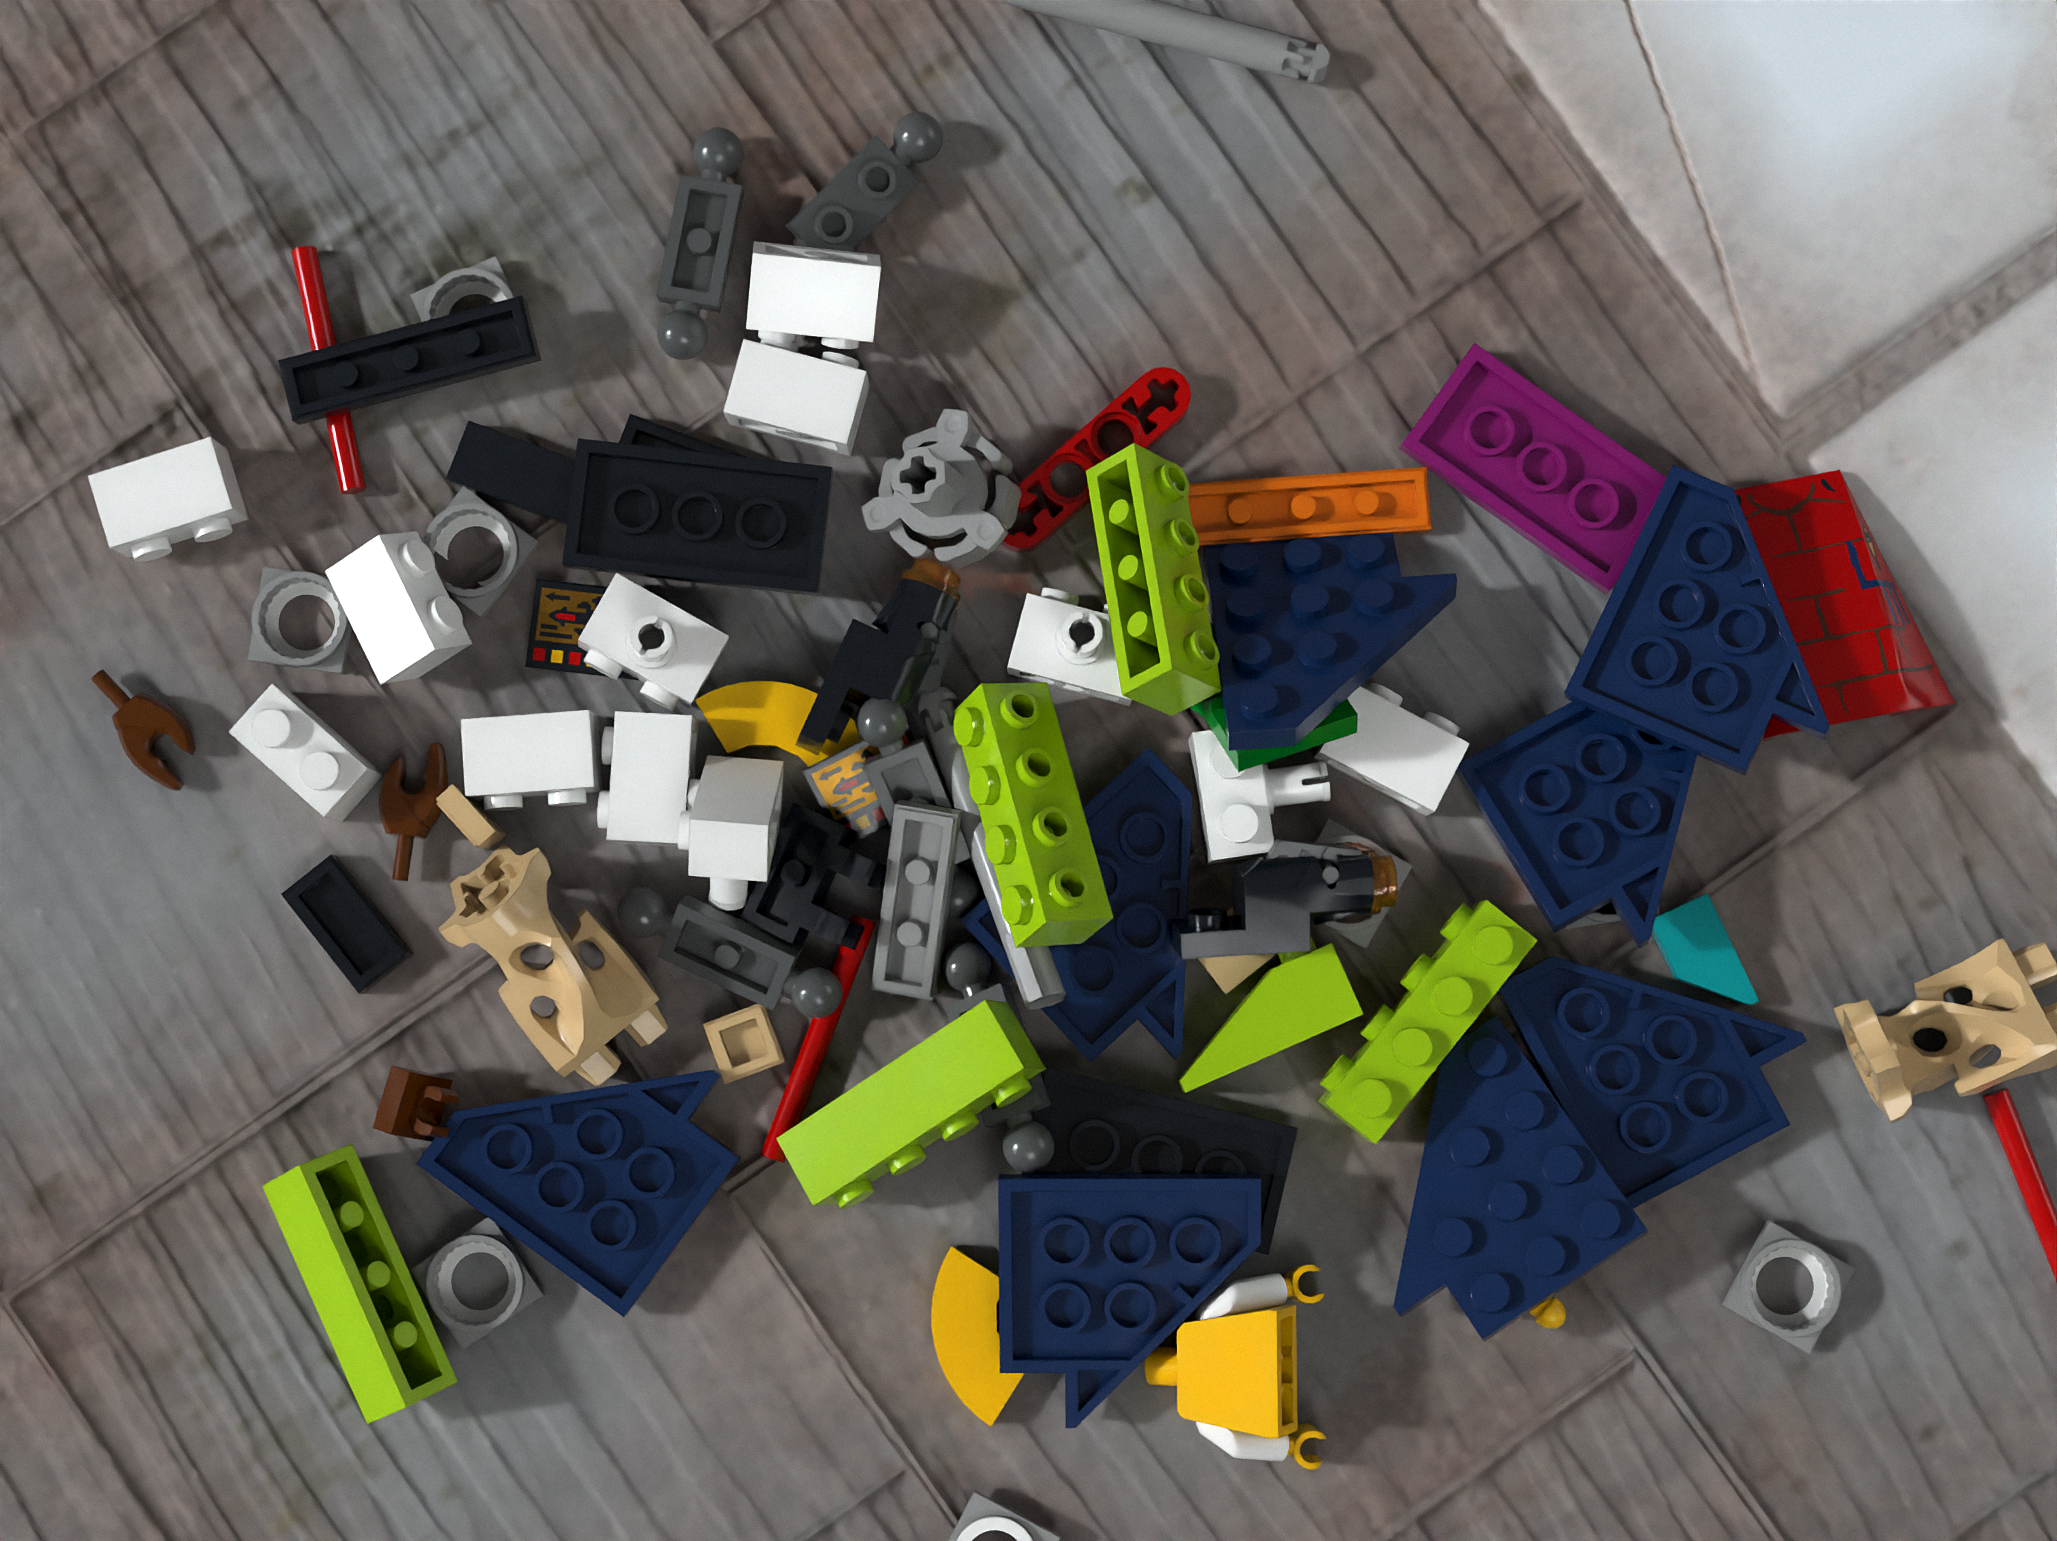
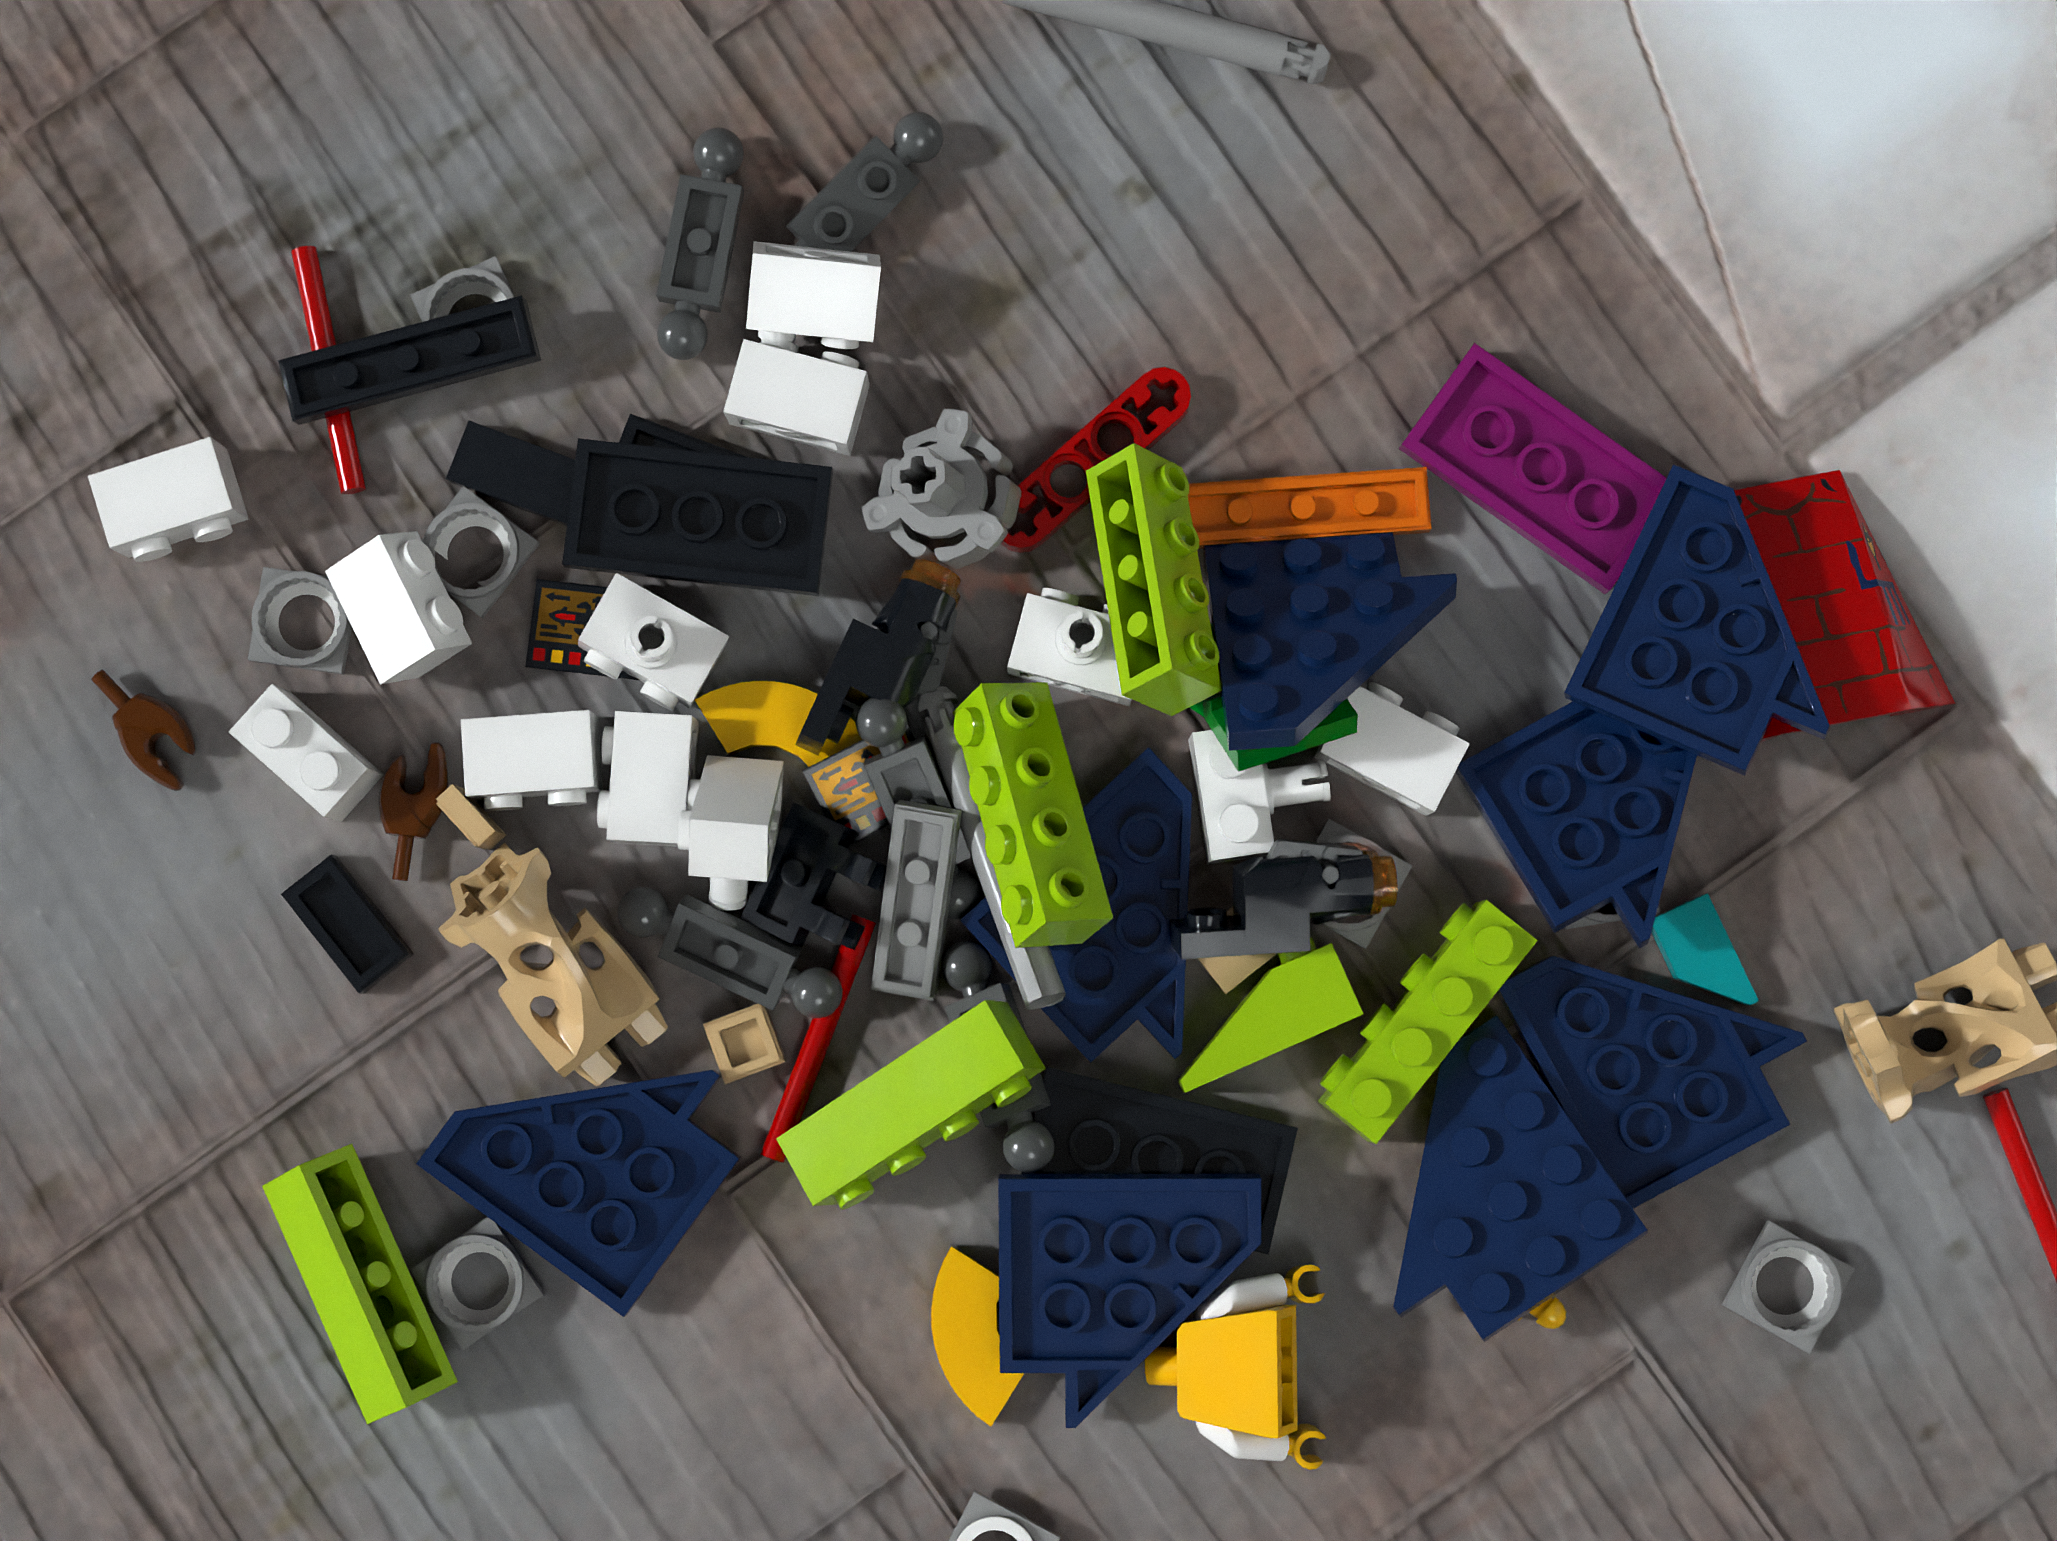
reddish brown tile [373,1065,460,1142] -> none

